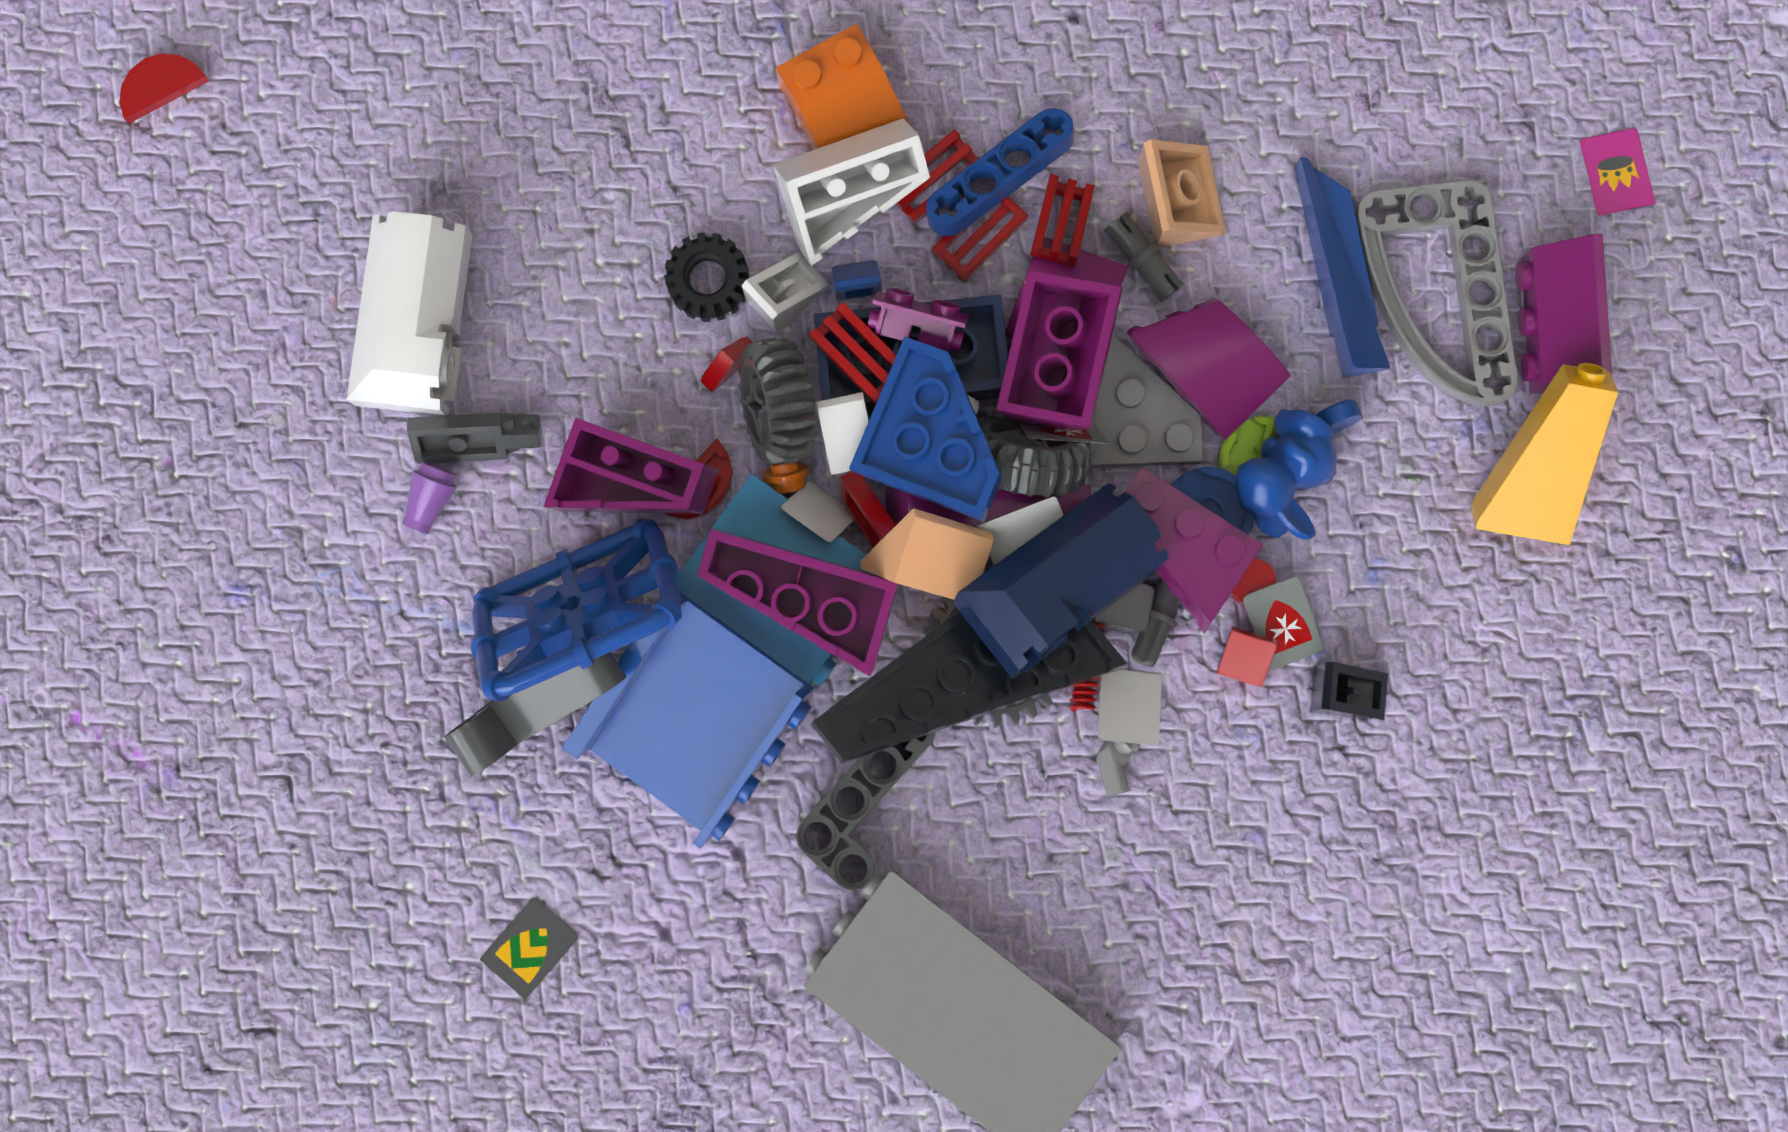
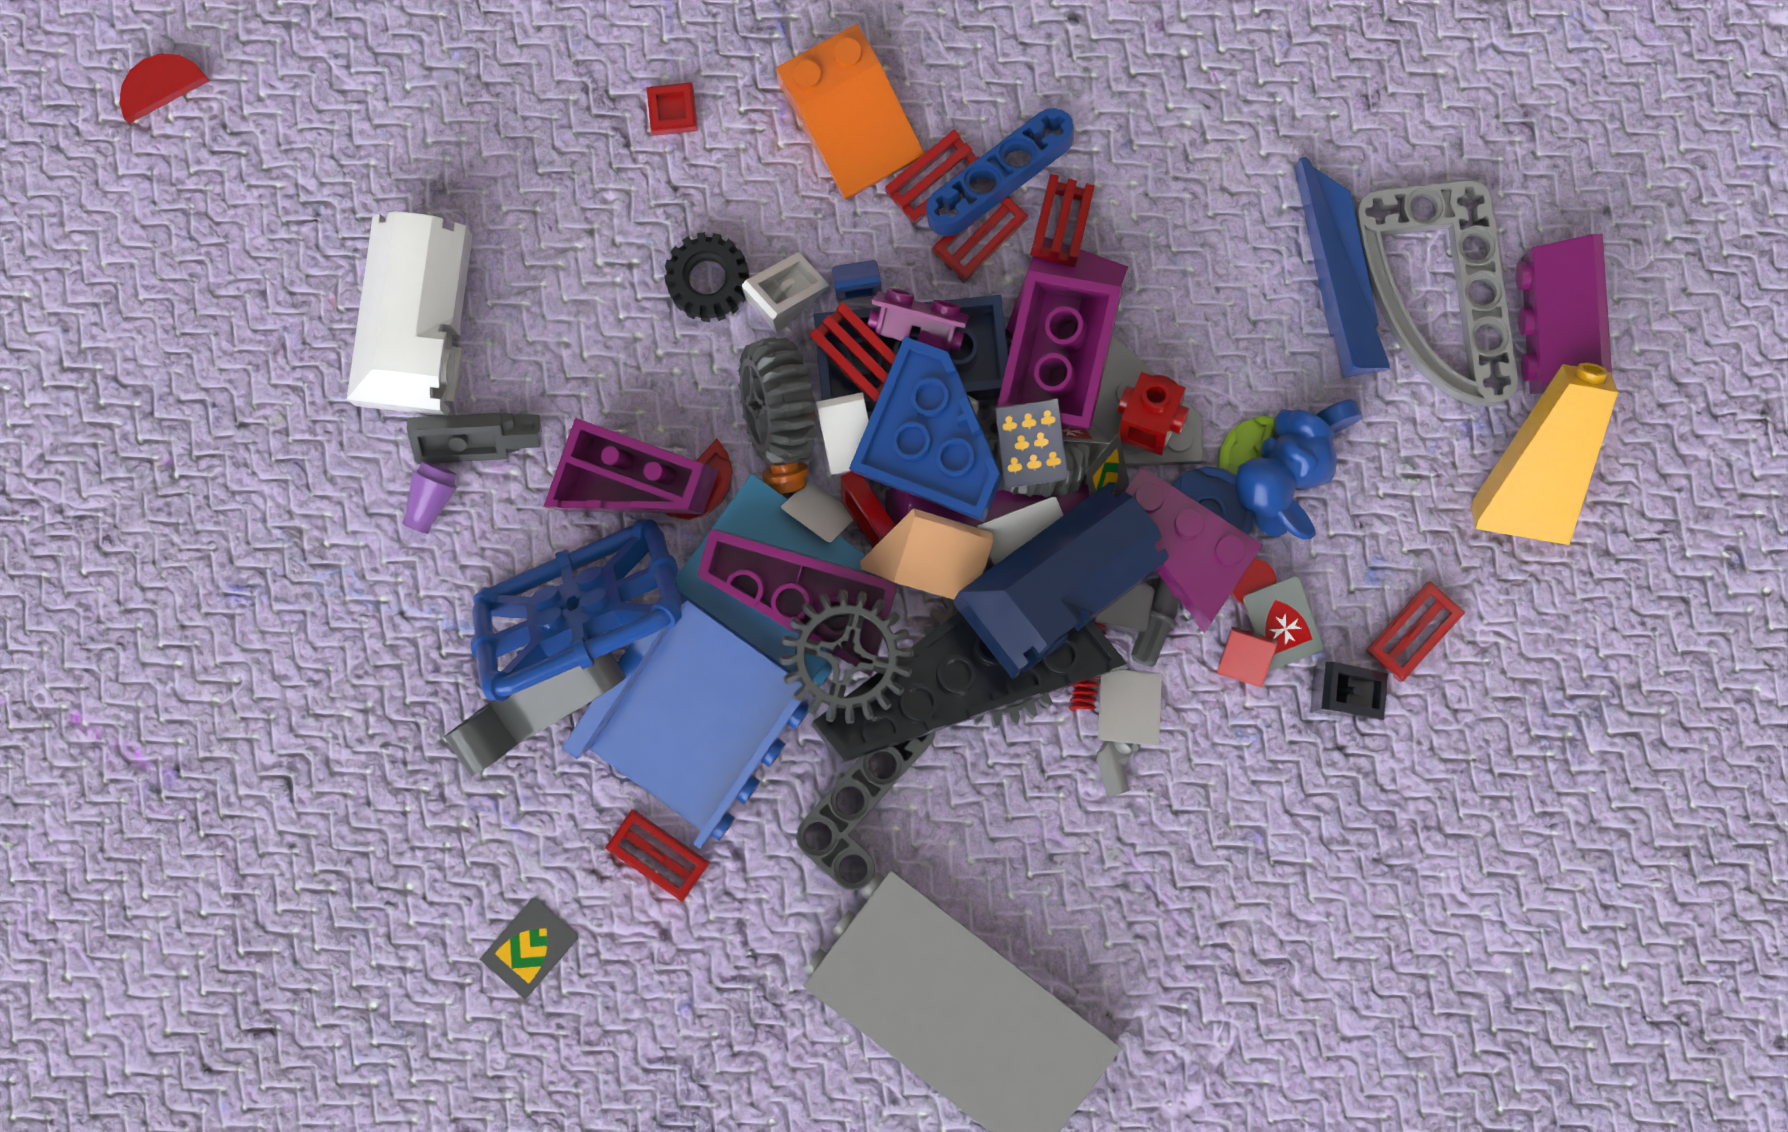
red tile [700,336,753,392] -> none
white wedge [773,118,930,266] -> none
dark grey pin [1104,212,1185,303] -> none
magenta slope [1126,298,1291,440] -> none
light nougat slope [1137,139,1226,248] -> none
dark pink sticker [1580,128,1656,216] -> none
none -> red tile [605,809,711,902]
none -> red tile [646,82,698,136]
none -> dark grey gear [780,589,914,724]
none -> sticker [995,399,1068,488]
none -> sticker [1086,432,1129,497]
none -> red brick [1117,372,1190,456]
none -> red tile [1365,581,1465,682]

